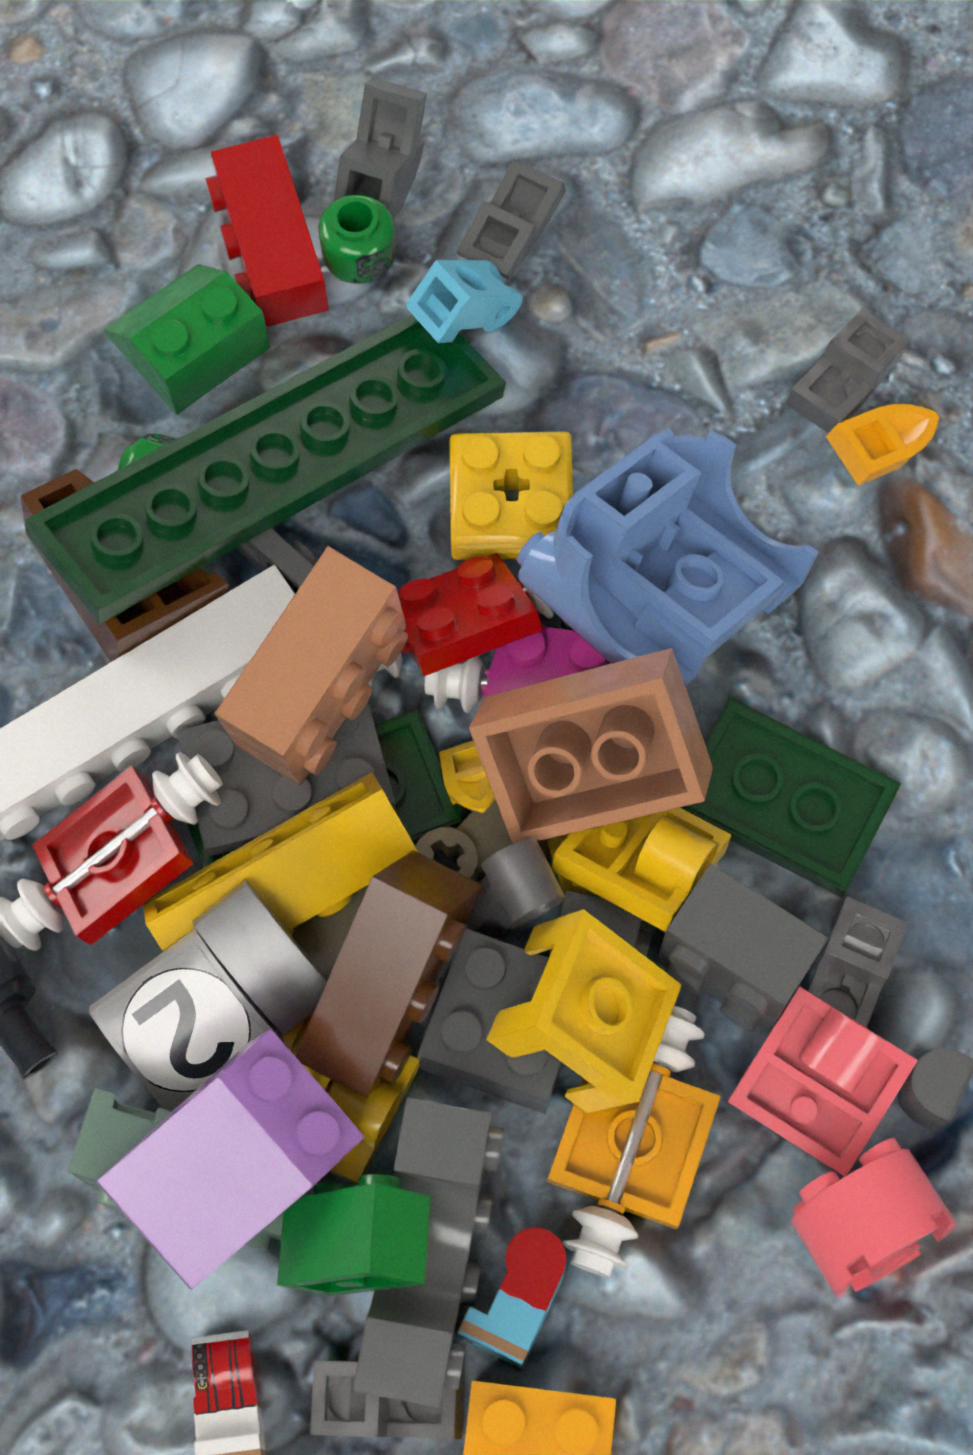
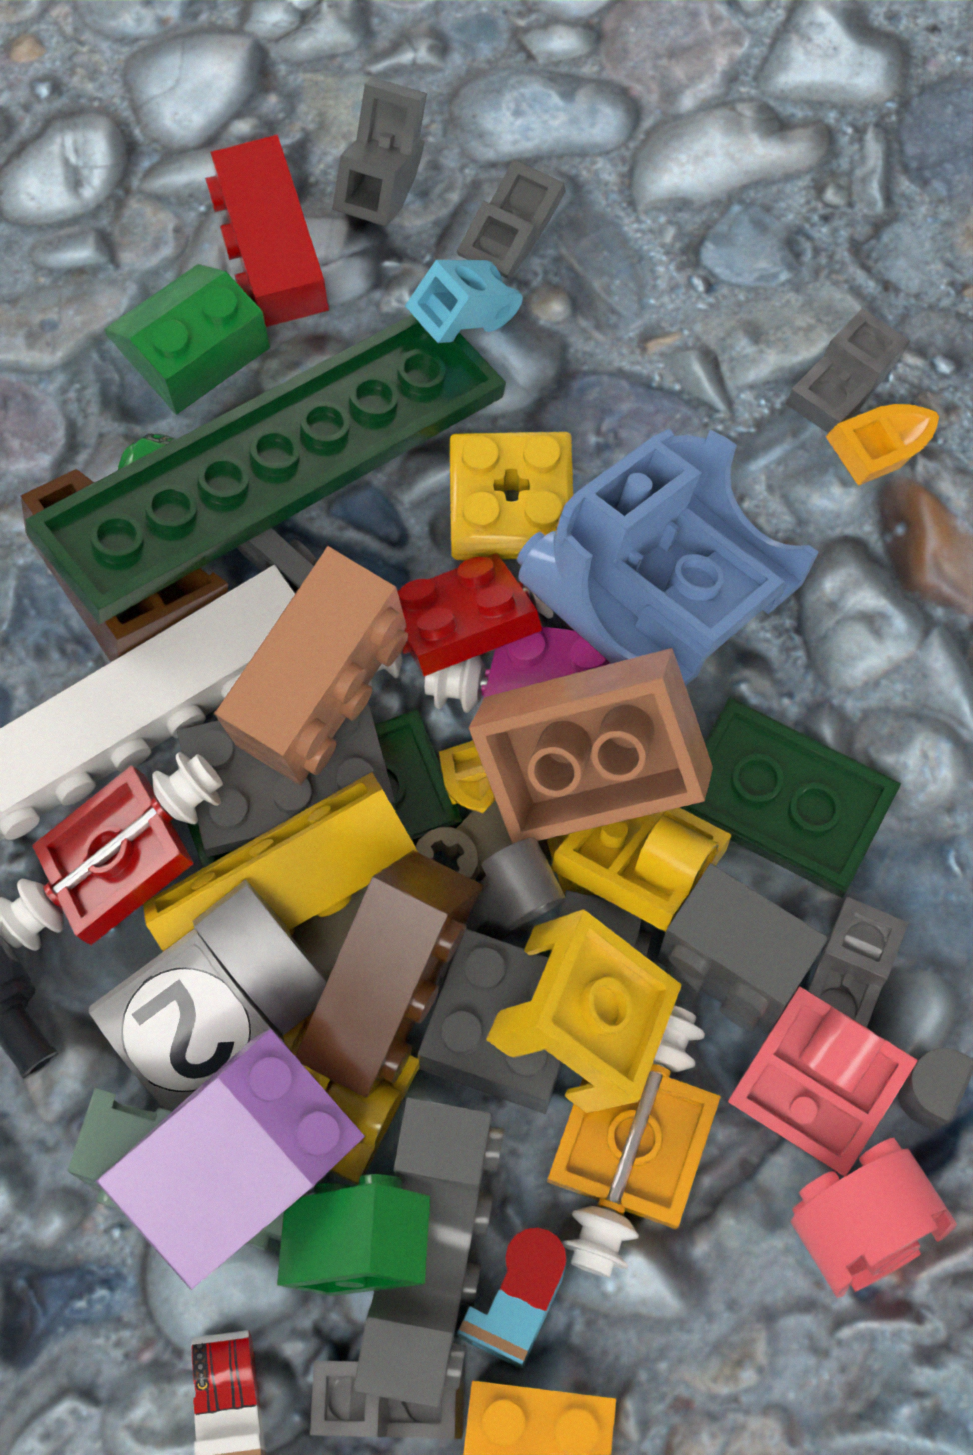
green head [318,194,397,284] -> none

